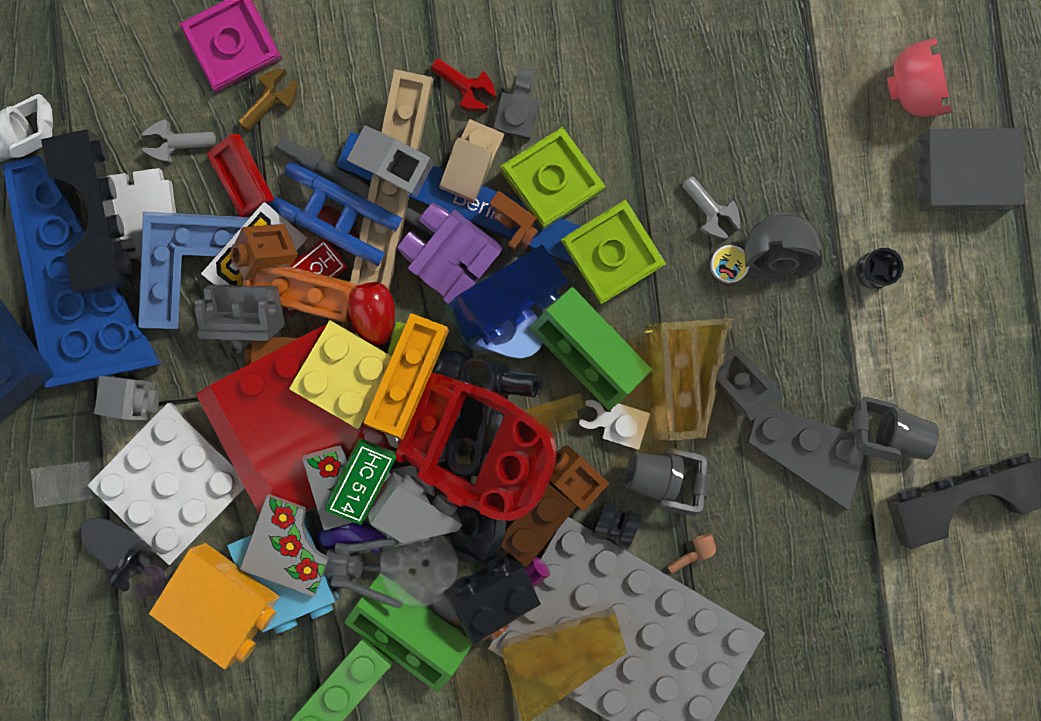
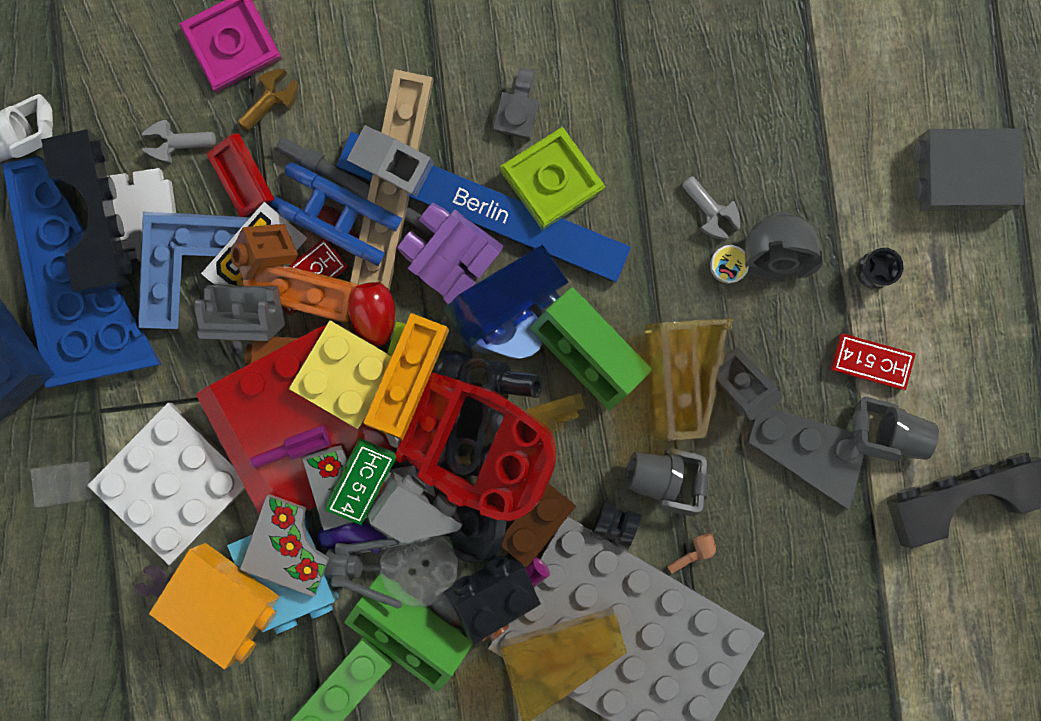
black piece [81,517,155,592] -> none
light grey slope [94,376,159,420] -> none
red bar [431,58,496,112] -> none
tan slope [439,119,504,203] -> none
dark orange bracket [489,191,538,253] -> none
dark orange bracket [550,445,610,512] -> none
lime tile [560,199,666,305] -> none
white plate [579,400,650,450] -> none
coral cylinder [887,37,951,118] -> none
none -> magenta axle [250,424,331,469]
none -> red tile [830,333,916,391]

